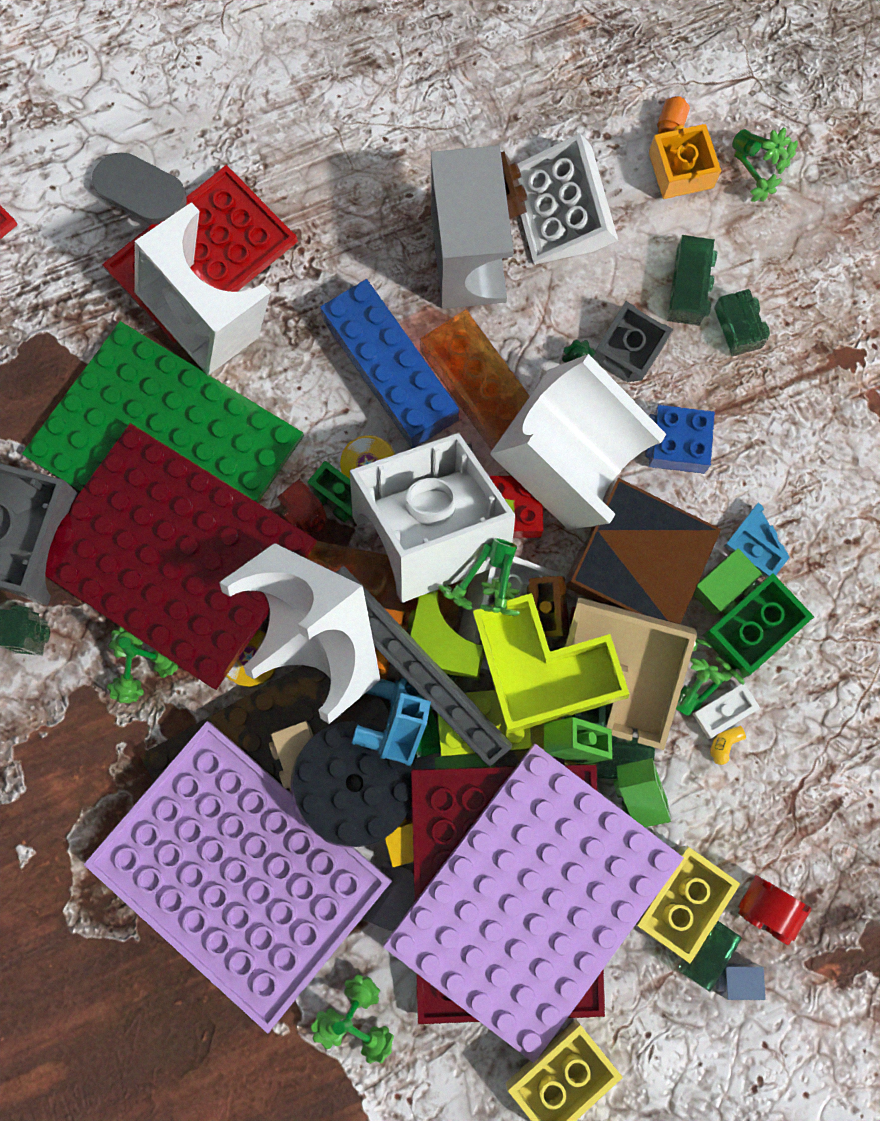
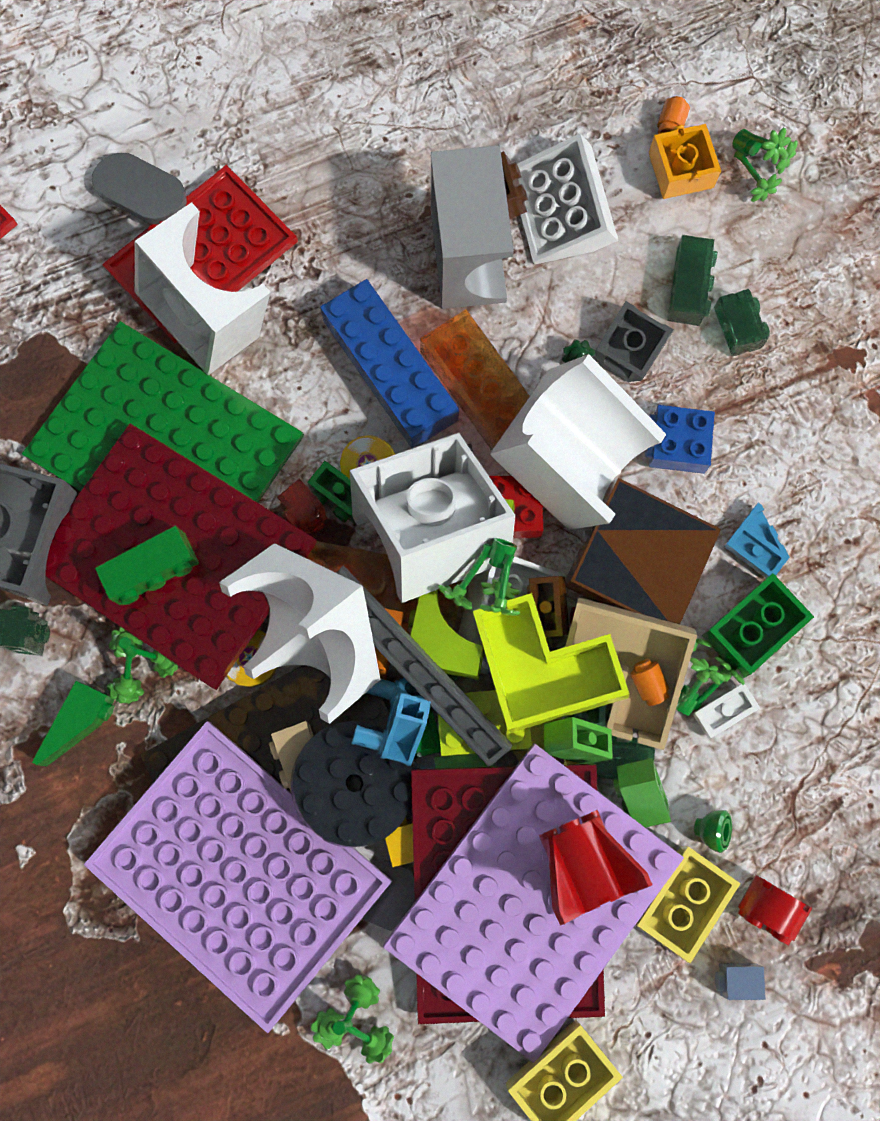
clear green brick [677,921,742,992] -> none
bright green brick [693,548,762,616] -> none
yellow arm [710,725,746,765] -> none
none -> green slope [32,681,115,767]
none -> green brick [95,526,199,605]
none -> red brick [538,810,653,926]
none -> orange brick [630,659,670,706]
none -> green brick [694,810,732,853]

